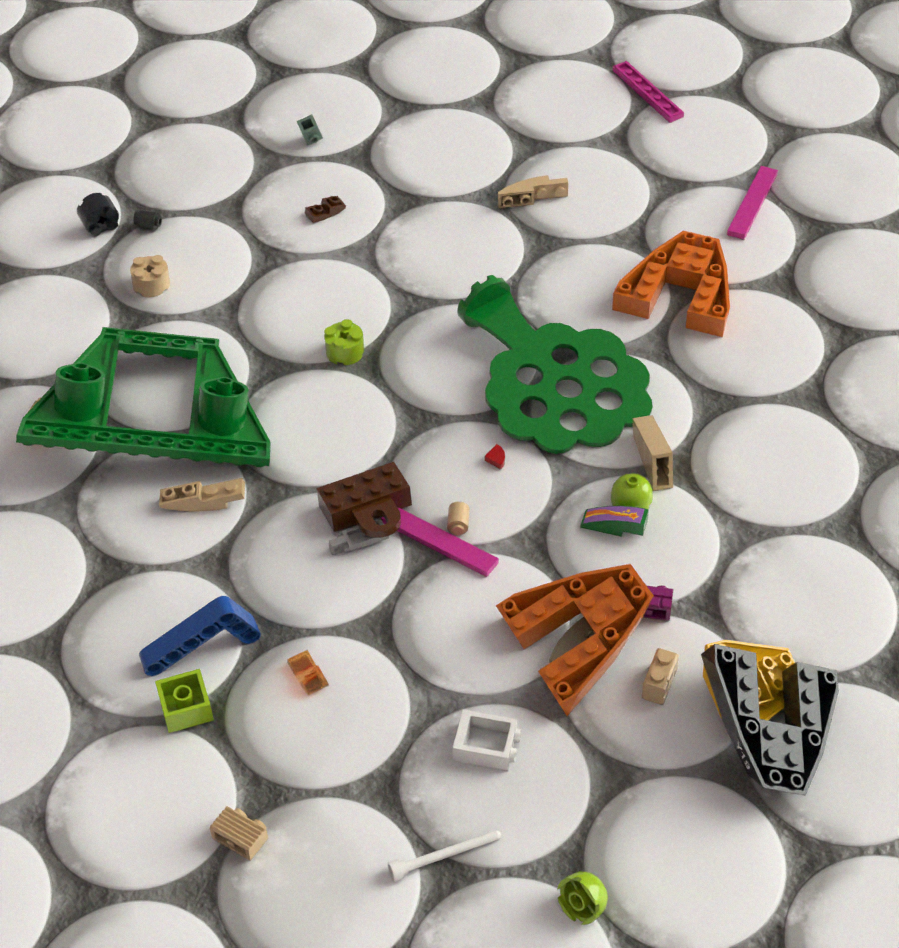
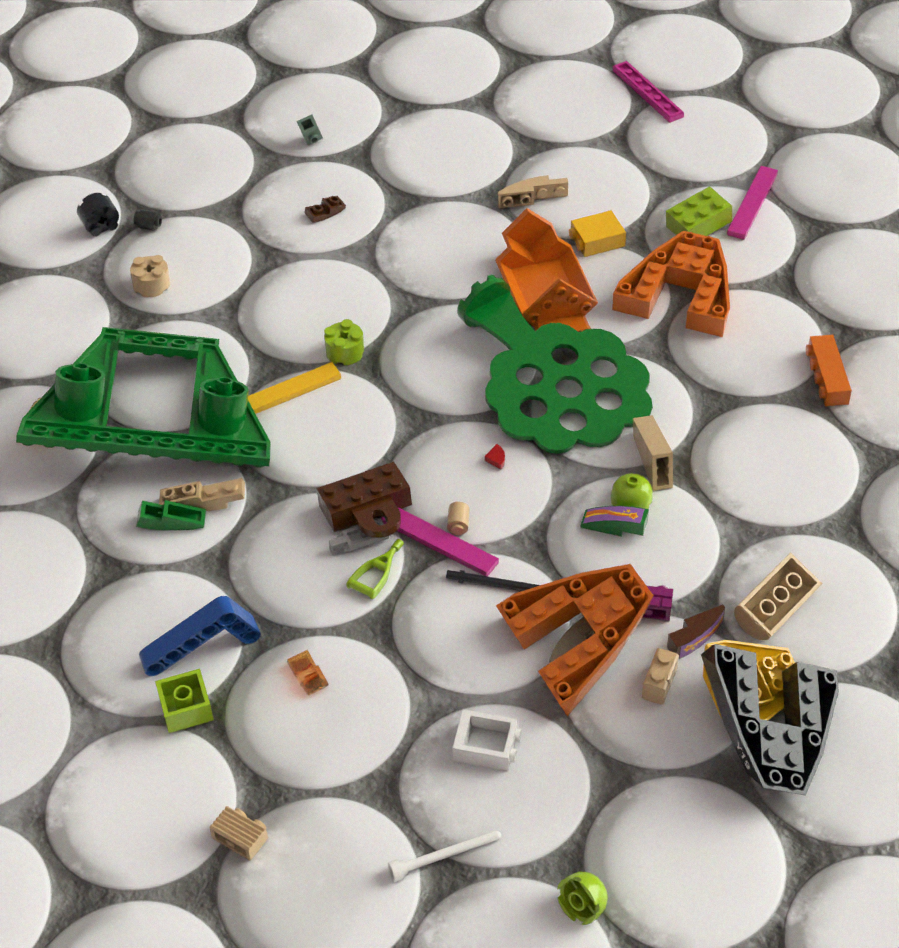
none -> green slope [136,500,206,531]
none -> yellow tile [248,362,341,414]
none -> lime piece [346,539,404,599]
none -> black bar [446,570,540,591]
none -> orange panel [495,208,598,332]
none -> yellow brick [569,210,626,257]
none -> lime brick [666,186,732,236]
none -> reddish brown slope [667,604,725,659]
none -> tan brick [734,552,823,640]
none -> orange brick [806,335,852,406]

